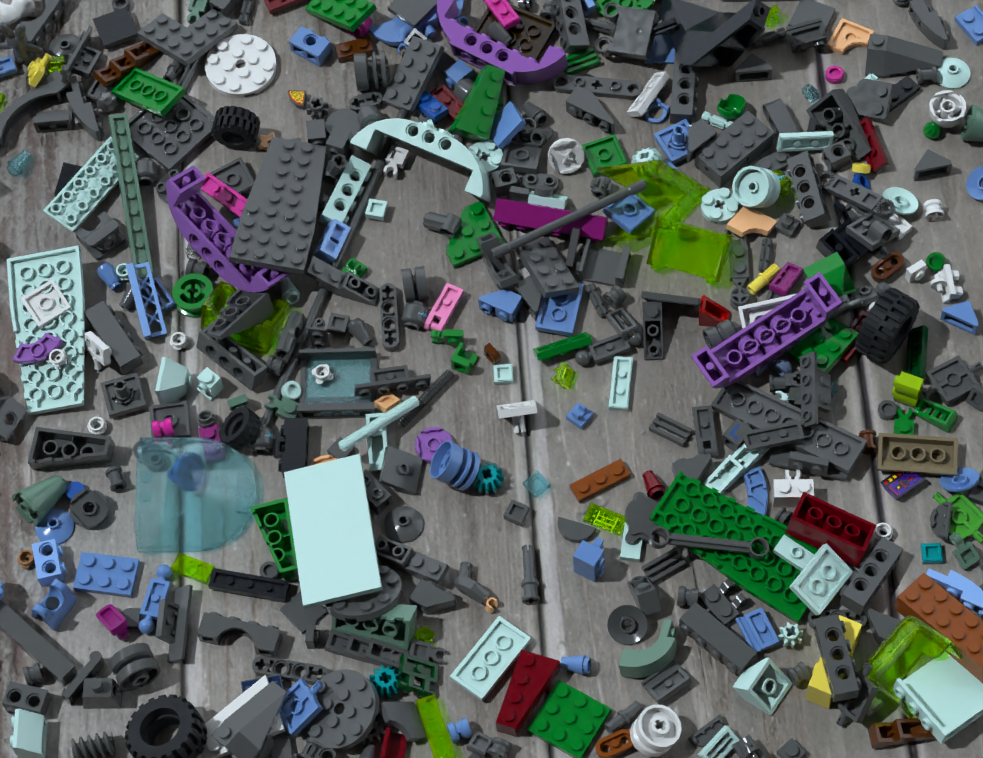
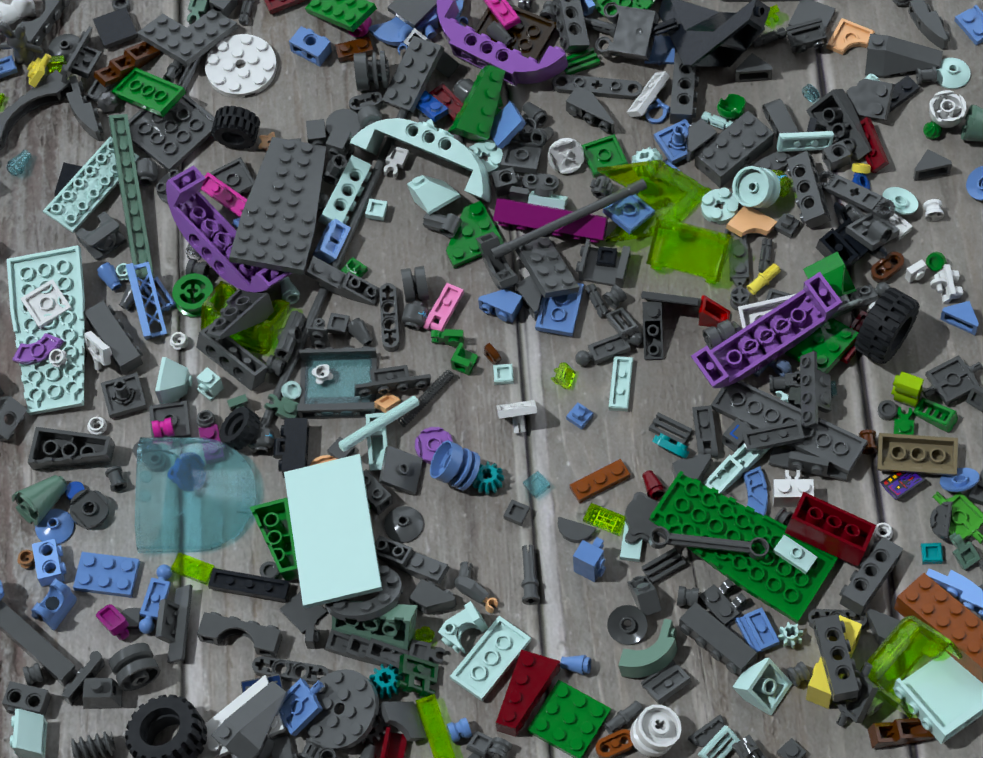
dark grey panel [33,110,73,133] -> none
tile [288,90,306,109] -> none
dark grey gear [306,97,329,120] -> none
medium blue brick [444,59,473,89] -> none
green plate [533,332,592,361] -> none
dark grey tile [566,228,581,266] -> none
magenta plate [769,262,804,296] -> none
light aqua plate [789,544,853,615] -> none
dark pink tile [825,66,844,84] -> none
dark green plate [906,325,928,379] -> none
none -> light aqua slope [407,175,461,215]
none -> light aqua tile [438,601,488,654]
none -> black tile [596,247,617,268]
none -> teal plate [652,433,689,459]

